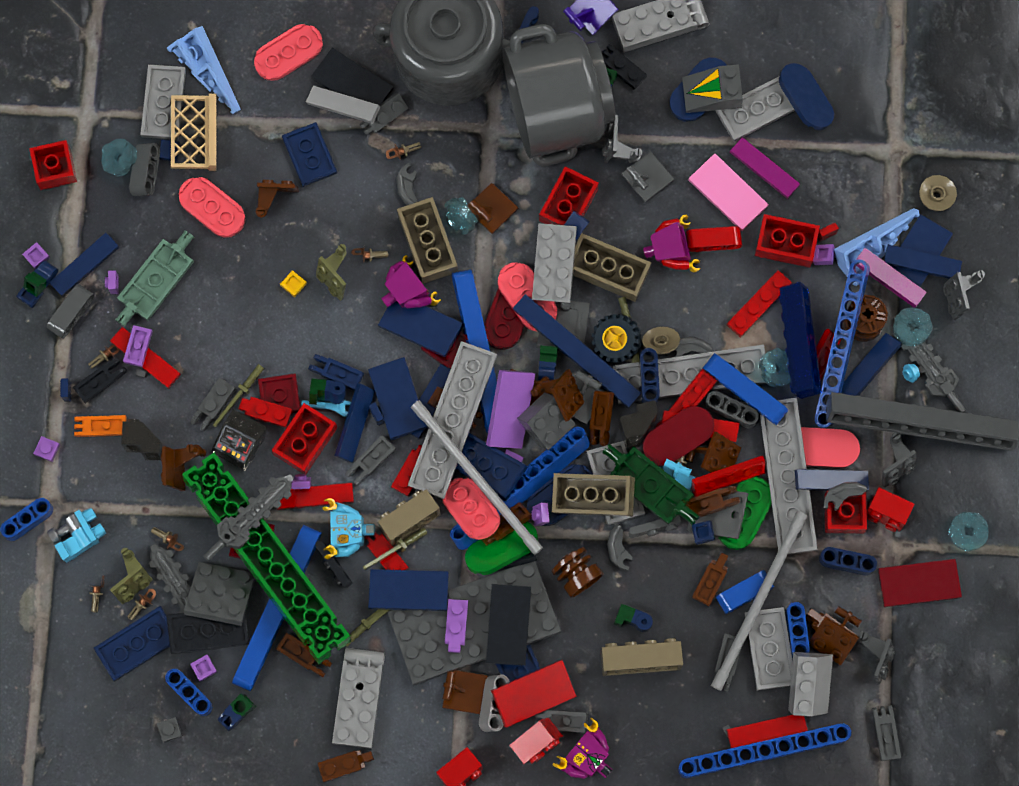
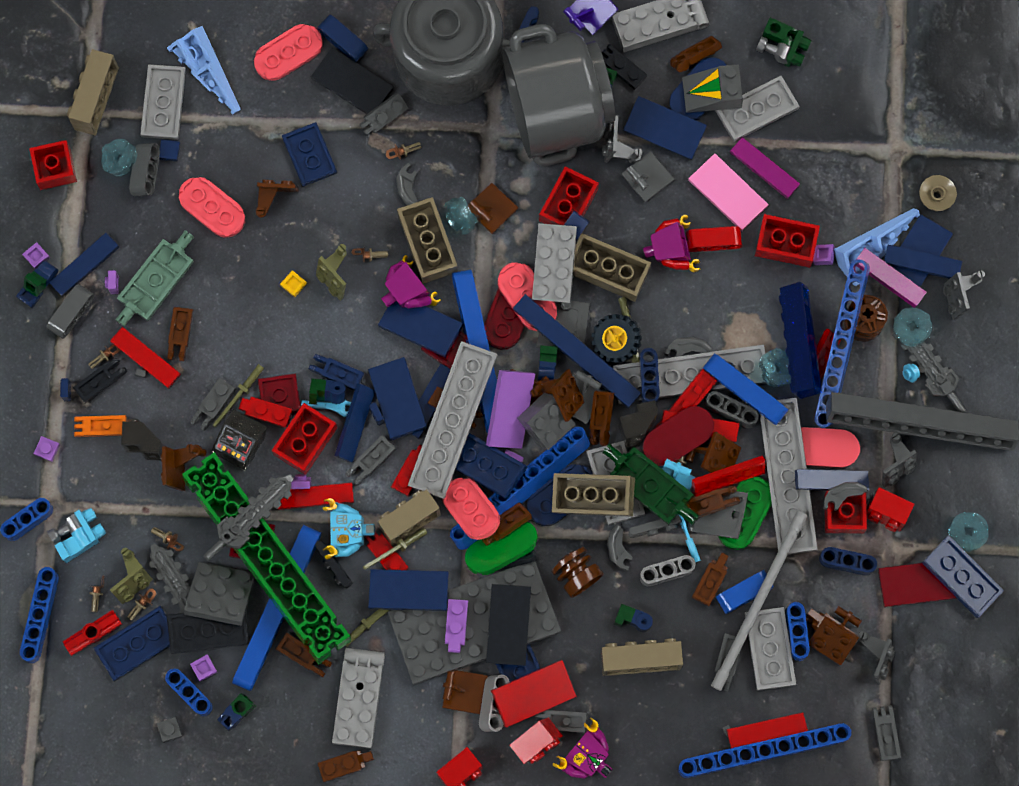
medium lavender plate [123,325,153,367] -> none
tan fence [171,94,216,171] -> none
light grey tile [306,86,380,124] -> none
light grey piece [411,400,543,555] -> none
medium lavender plate [531,503,549,526] -> none
dark tan dish [642,327,680,354] -> none
dark blue tile [692,520,715,545] -> none
red plate [727,270,792,338] -> none
dark blue tile [779,63,834,130] -> none
light grey slope [788,652,833,716] -> none
red tile [818,223,839,242] -> none
dark blue tile [841,333,902,396] -> none
none -> blue beam [20,567,59,663]
none -> red piece [62,610,122,656]
none -> dark tan brick [67,49,119,136]
none -> reddish brown hinge [167,307,193,361]
none -> dark blue beam [317,15,368,62]
none -> dark blue tile [623,96,707,160]
none -> light grey beam [640,555,696,587]
none -> reddish brown hinge [670,36,722,72]
none -> medium azure piece [679,515,701,562]
none -> dark green hips [756,17,812,67]
none -> tile [921,535,1004,618]

